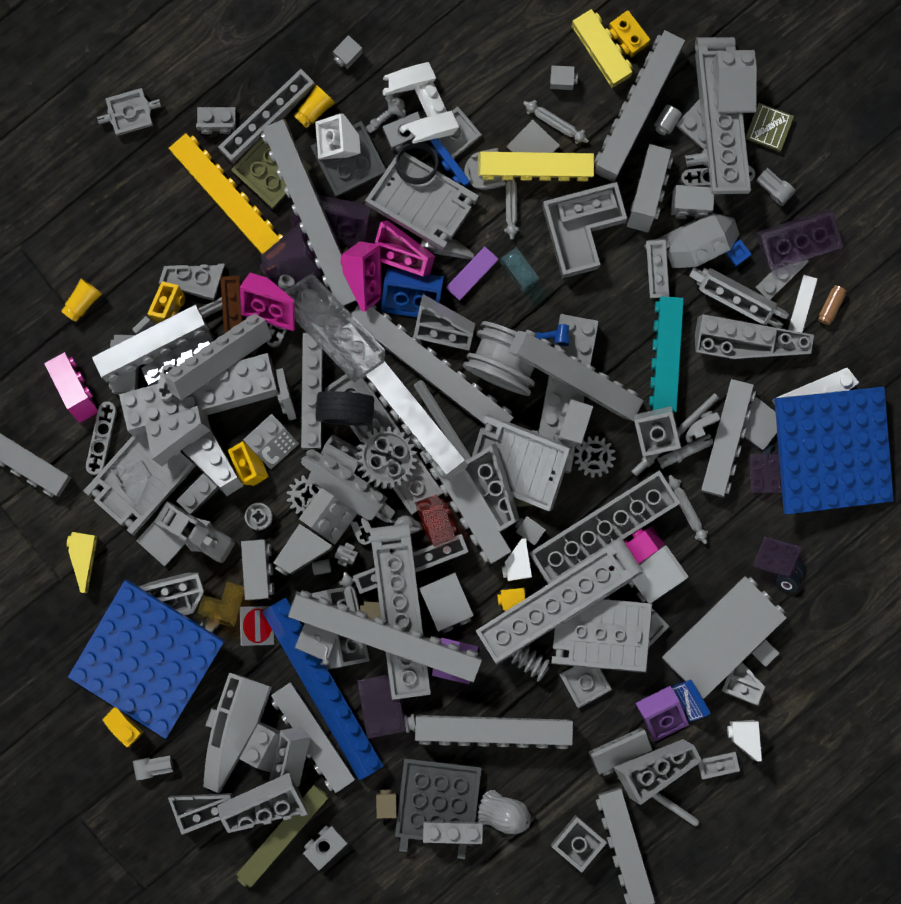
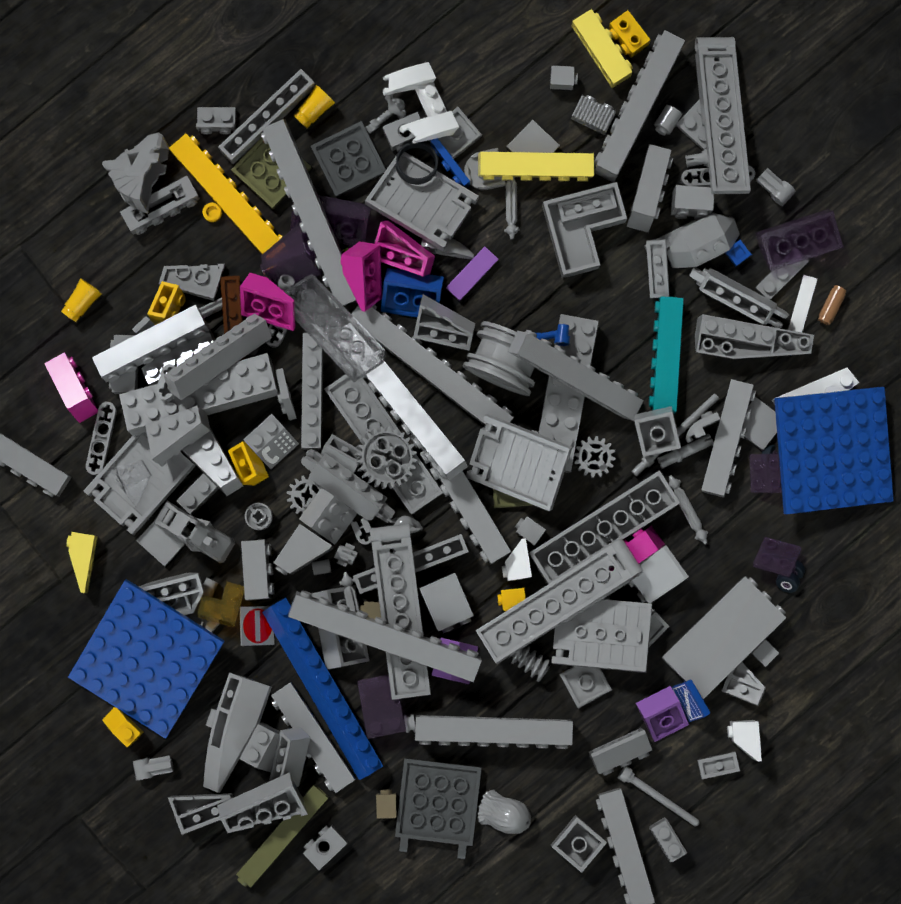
light grey plate [97,88,161,136] -> none
light grey hat [295,623,337,665] -> none
white slope [315,114,361,160] -> none
black tyre [315,391,374,426] -> none
light grey brick [333,35,363,69] -> none
light grey axle [414,380,471,461] -> none
clear red brick [415,494,457,547] -> none
light grey brick [423,821,483,844] -> none
light grey wedge [463,444,520,532] -> none
clear light blue brick [501,247,539,292] -> none
light grey wheel [523,100,589,144] -> none
light grey brick [555,399,593,447] -> none
light grey wedge [613,739,702,805] -> none
light grey slope [712,50,757,113] -> none
olive tile [745,103,794,152] -> none
none -> light grey animal [102,132,169,214]
none -> light grey brick [120,176,200,235]
none -> yellow tile [202,202,222,222]
none -> light grey hinge [203,577,219,599]
none -> light grey brick [571,95,616,135]
none -> light grey brick [649,817,687,862]

